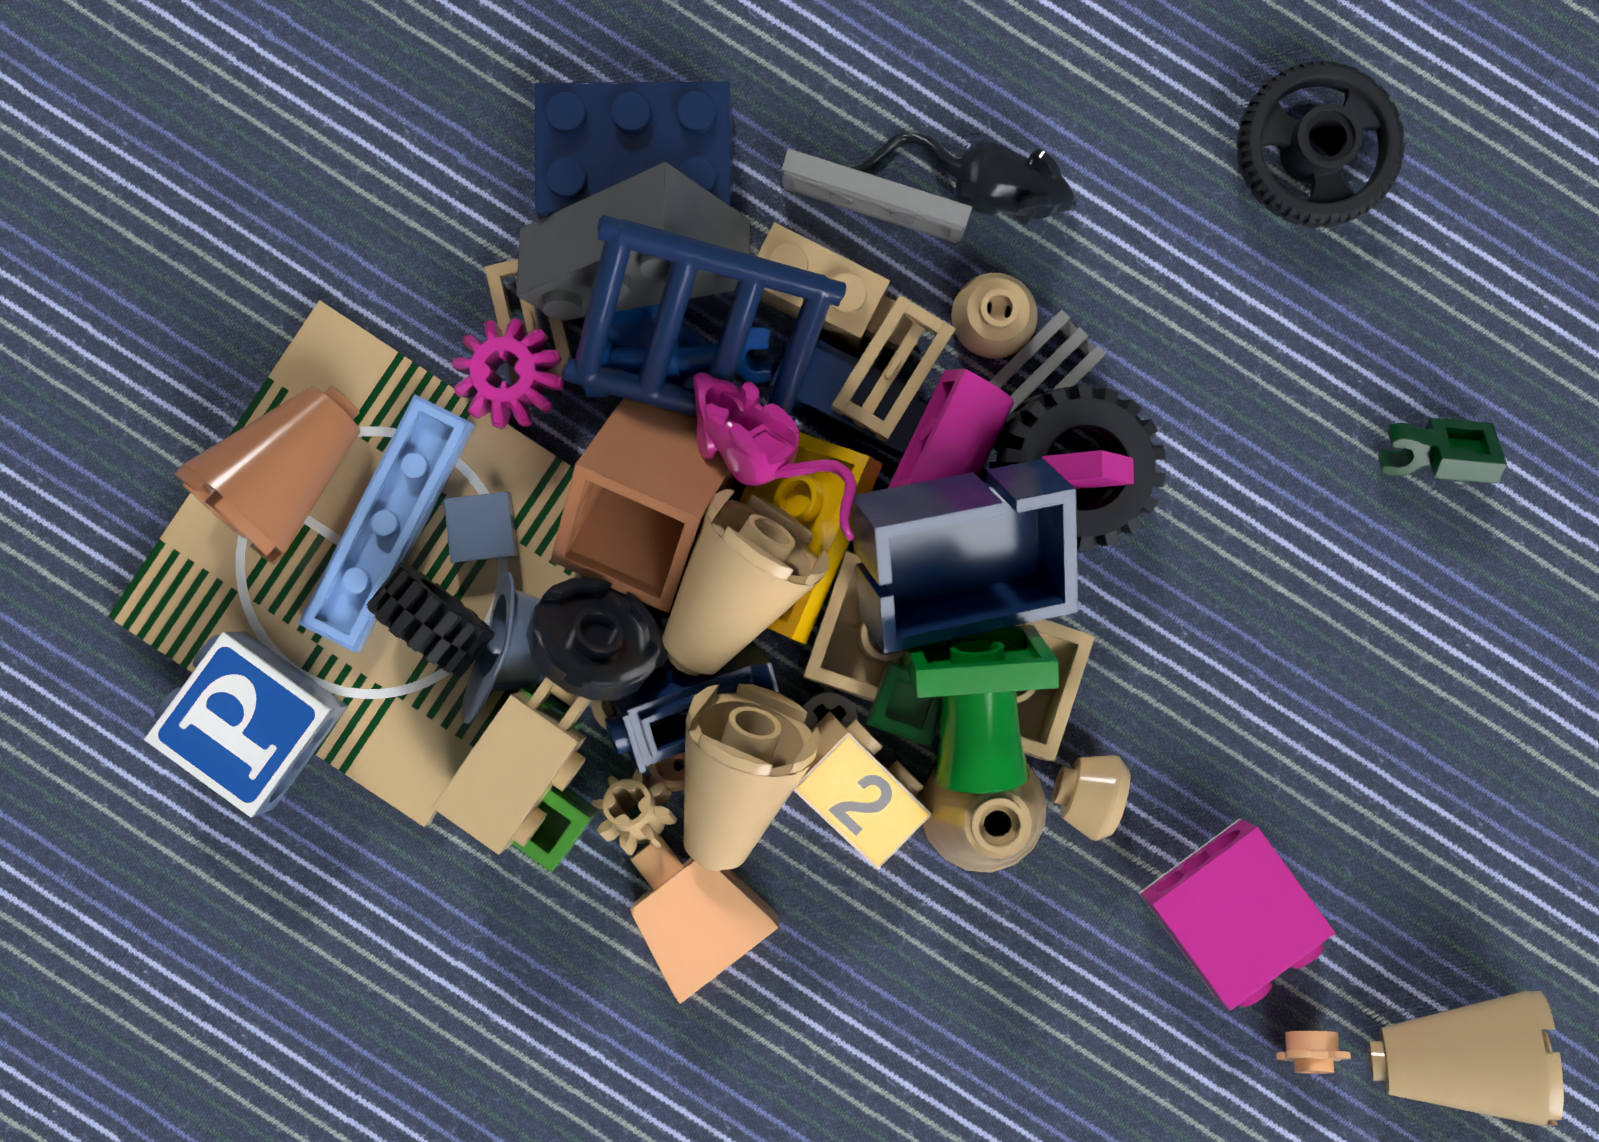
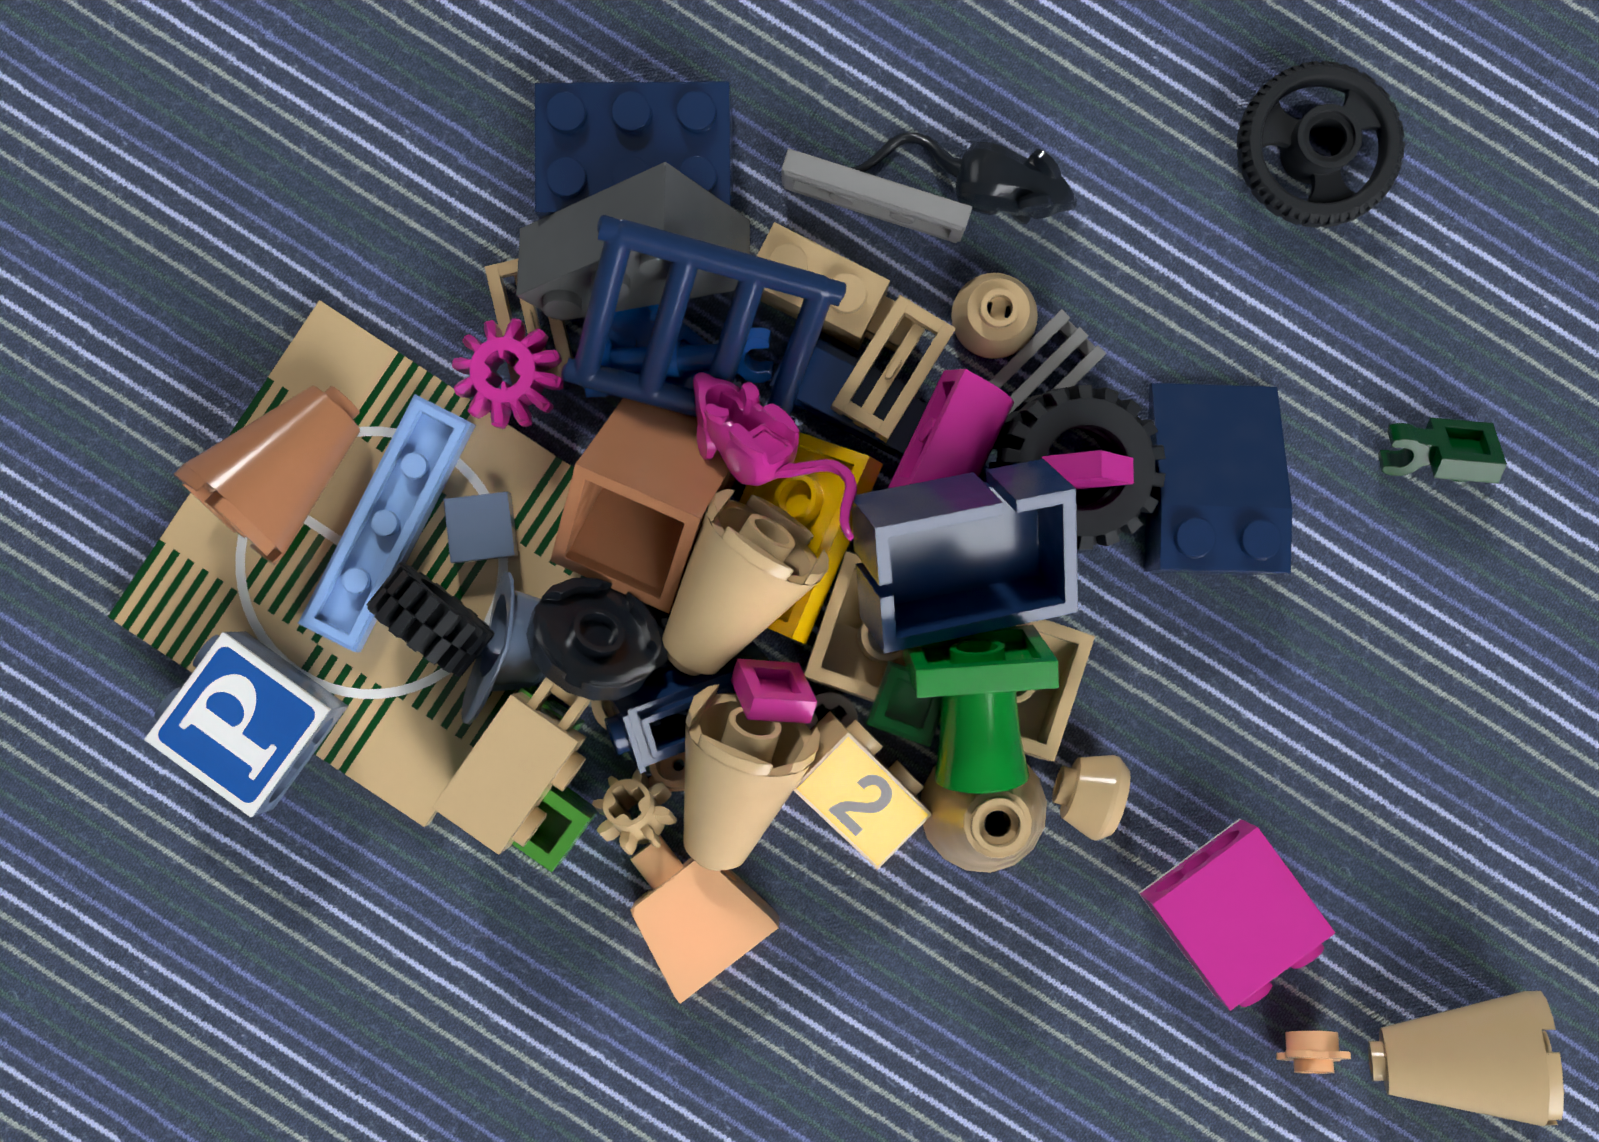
none -> dark pink tile [731,659,817,723]
none -> dark blue slope [1144,383,1292,576]

